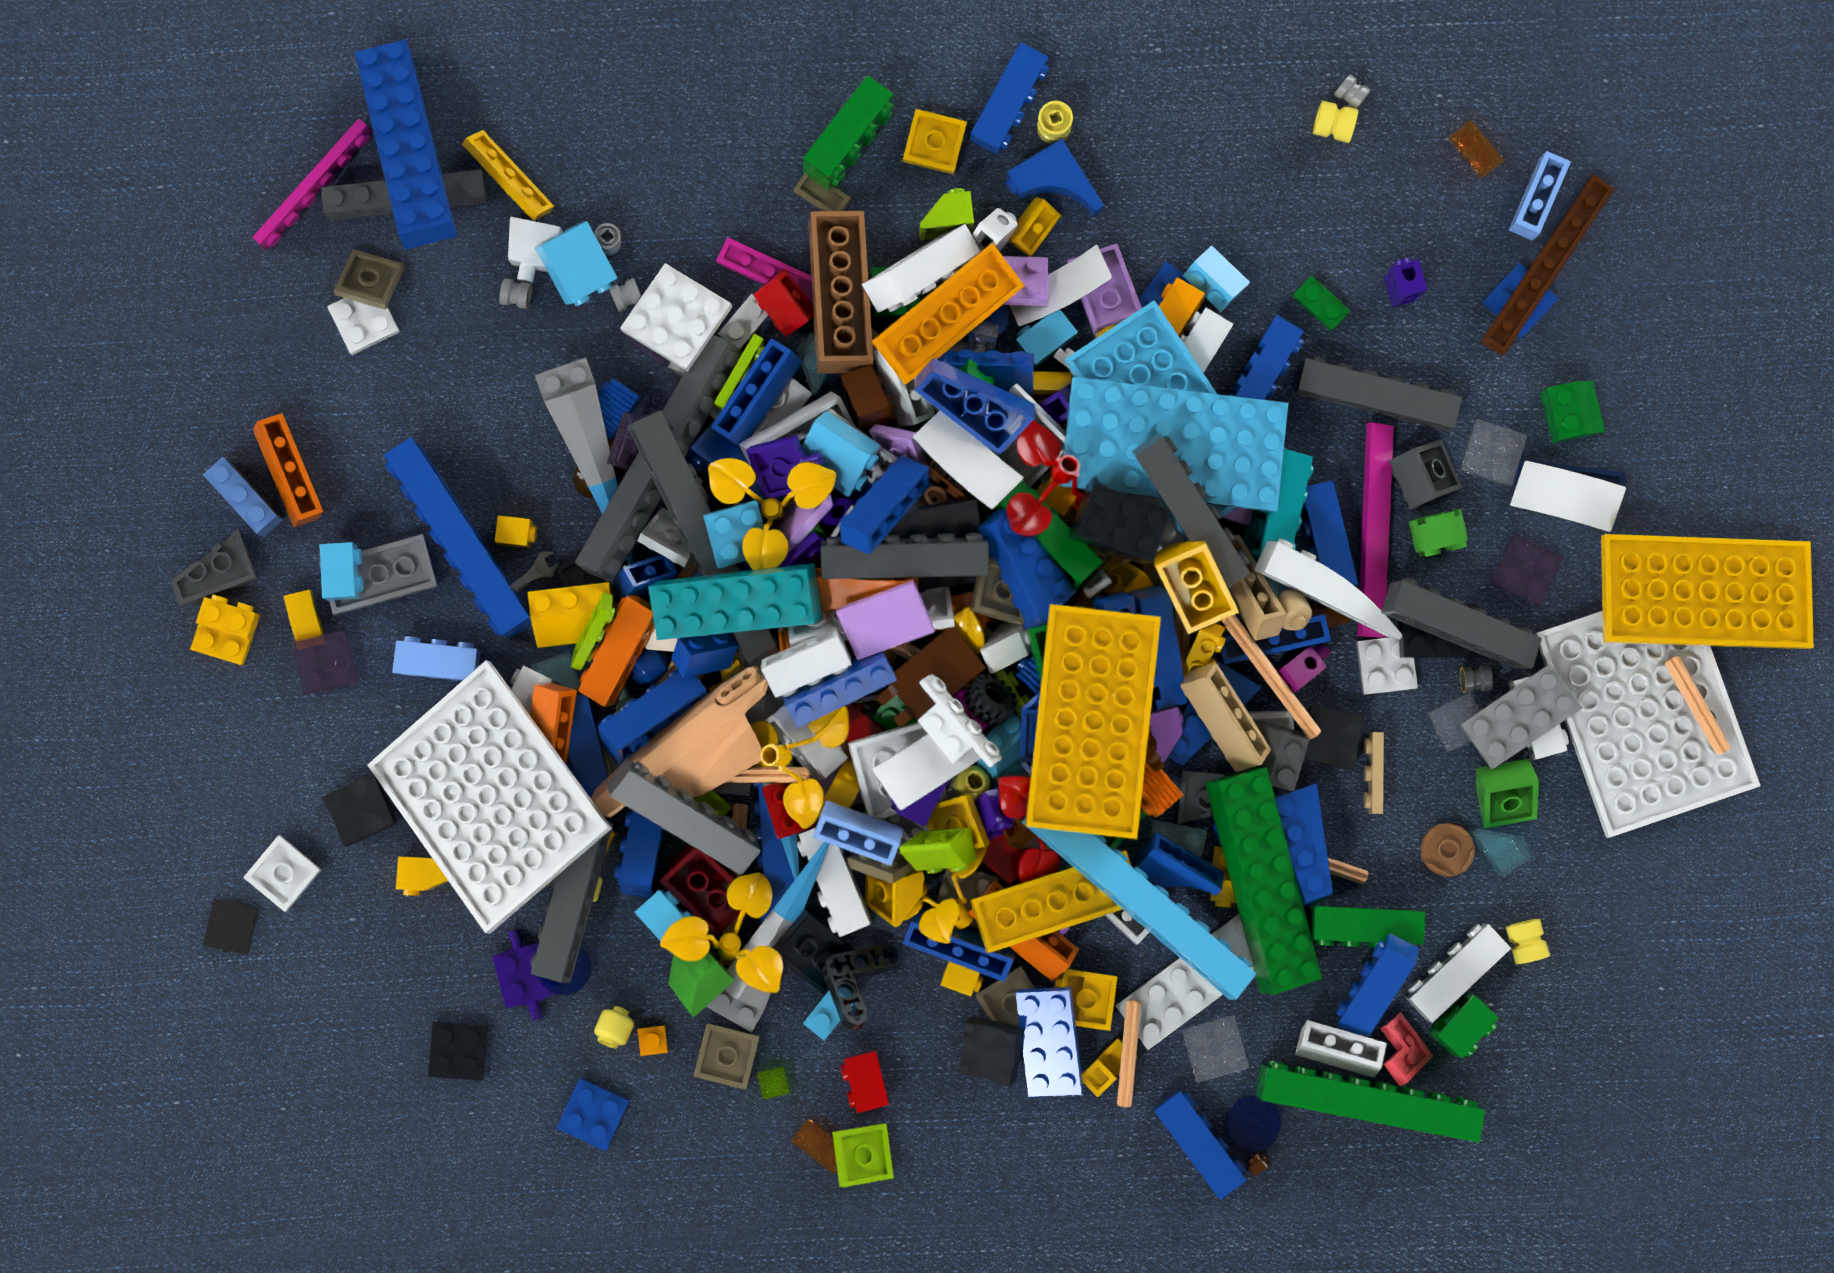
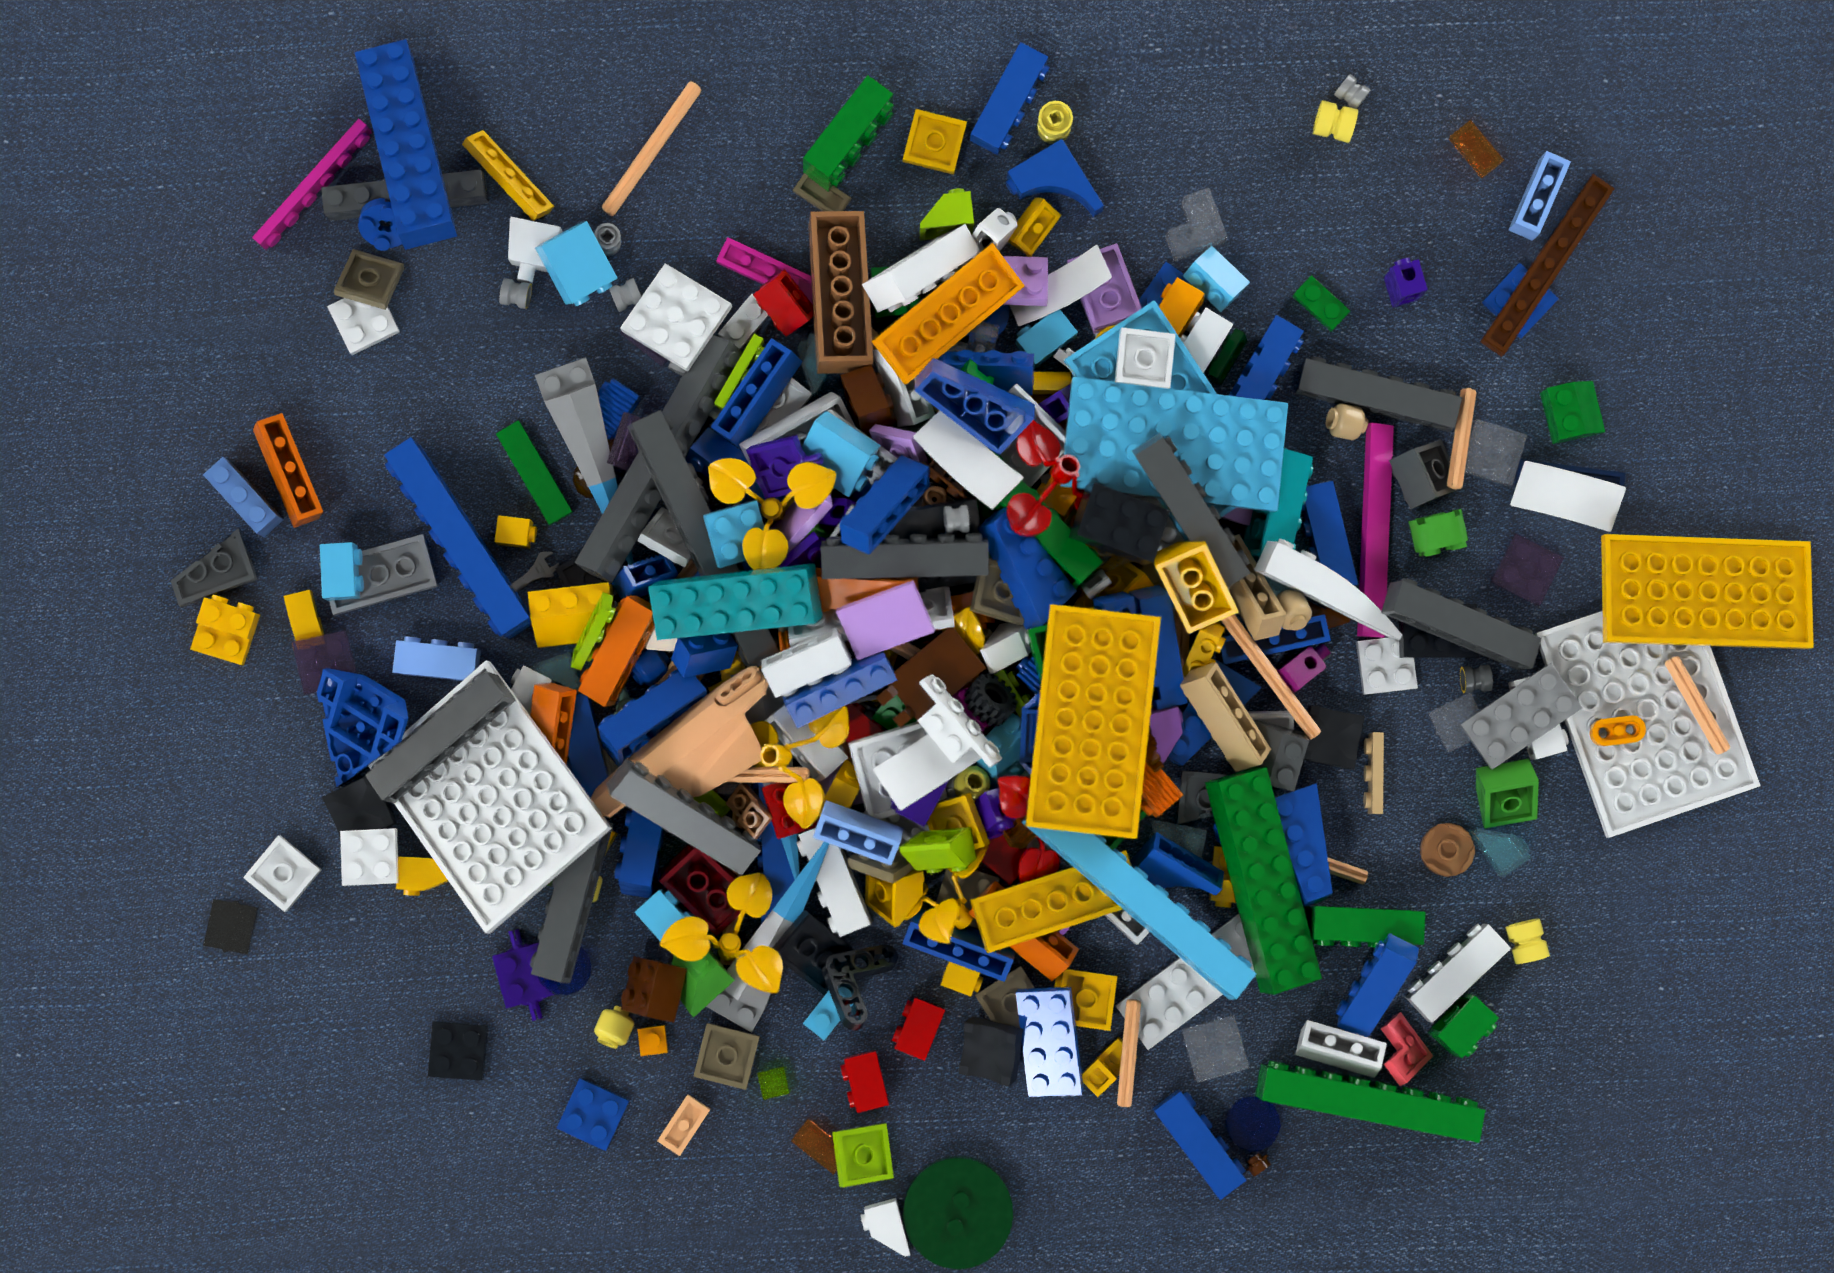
none -> blue wedge [317,668,408,787]
none -> white plate [340,828,399,886]
none -> blue plate [358,198,402,251]
none -> dark grey brick [365,672,516,803]
none -> green tile [496,420,573,526]
none -> light nougat axle [602,81,701,216]
none -> reddish brown brick [621,956,687,1023]
none -> light nougat plate [657,1094,710,1156]
none -> medium nougat slope [725,783,772,839]
none -> white slope [860,1198,910,1256]
none -> red brick [892,997,945,1061]
none -> dark green brick [903,1156,1013,1269]
none -> light grey wheel [944,505,969,534]
none -> white plate [1115,328,1176,389]
none -> clear brick [1165,187,1227,262]
none -> dark green plate [1208,328,1248,386]
none -> tan head [1326,403,1368,440]
none -> light nougat axle [1447,388,1477,490]
none -> light orange plate [1589,715,1646,746]

